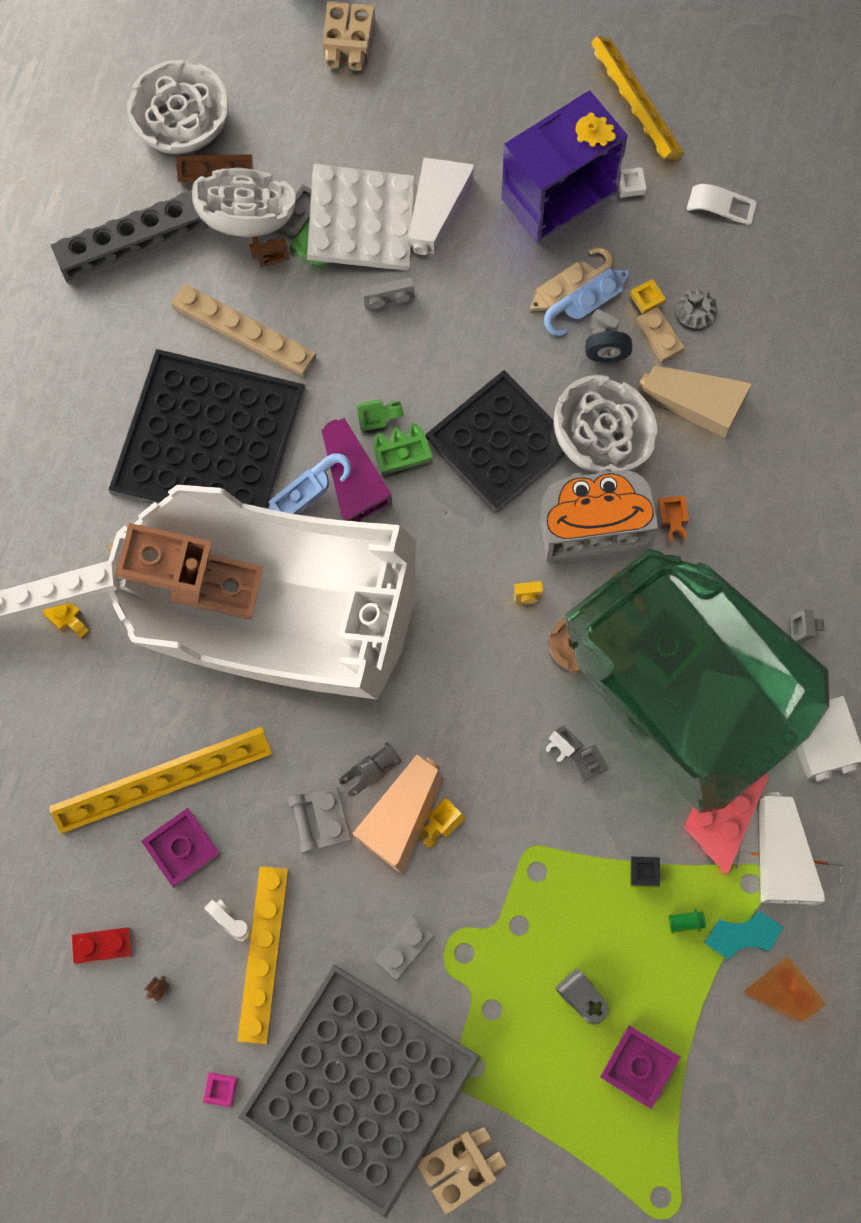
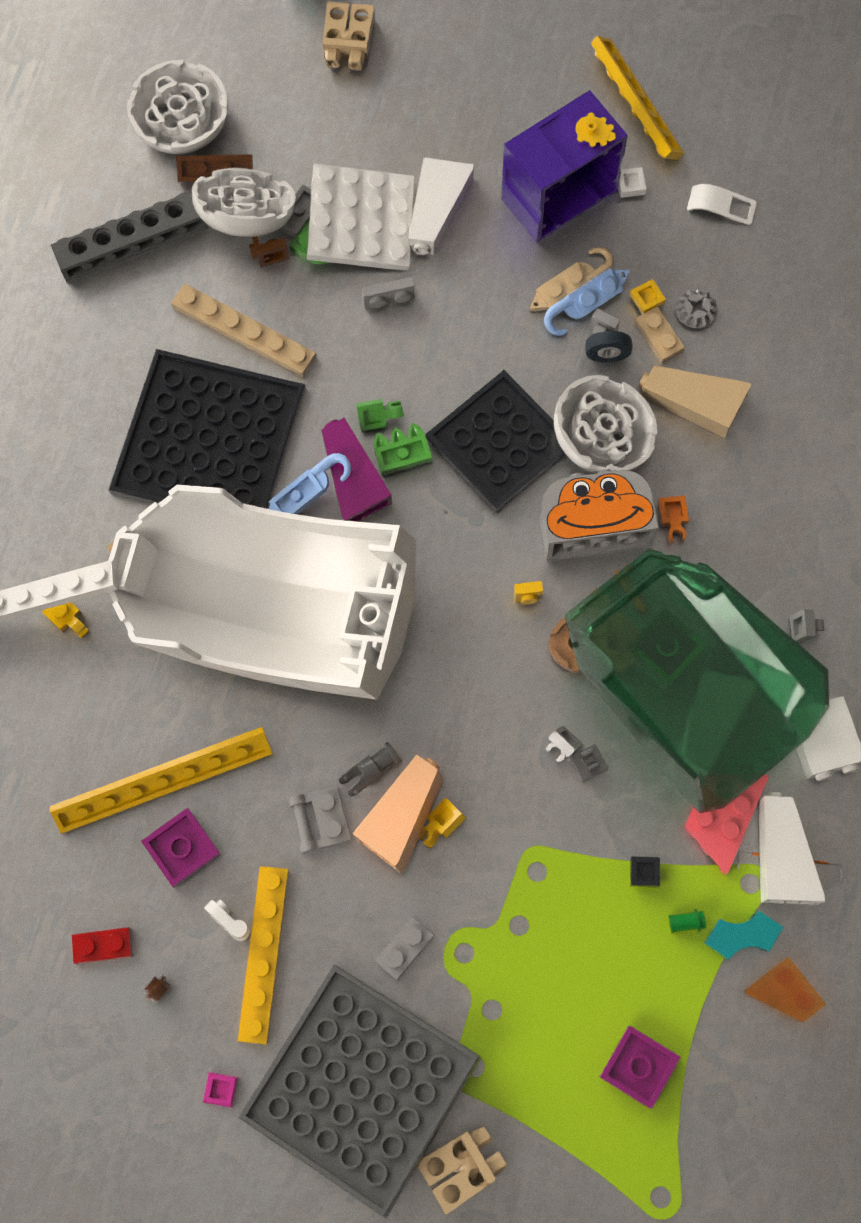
nougat bracket [116,523,264,620] -> none
dark grey piece [555,968,609,1025] -> none

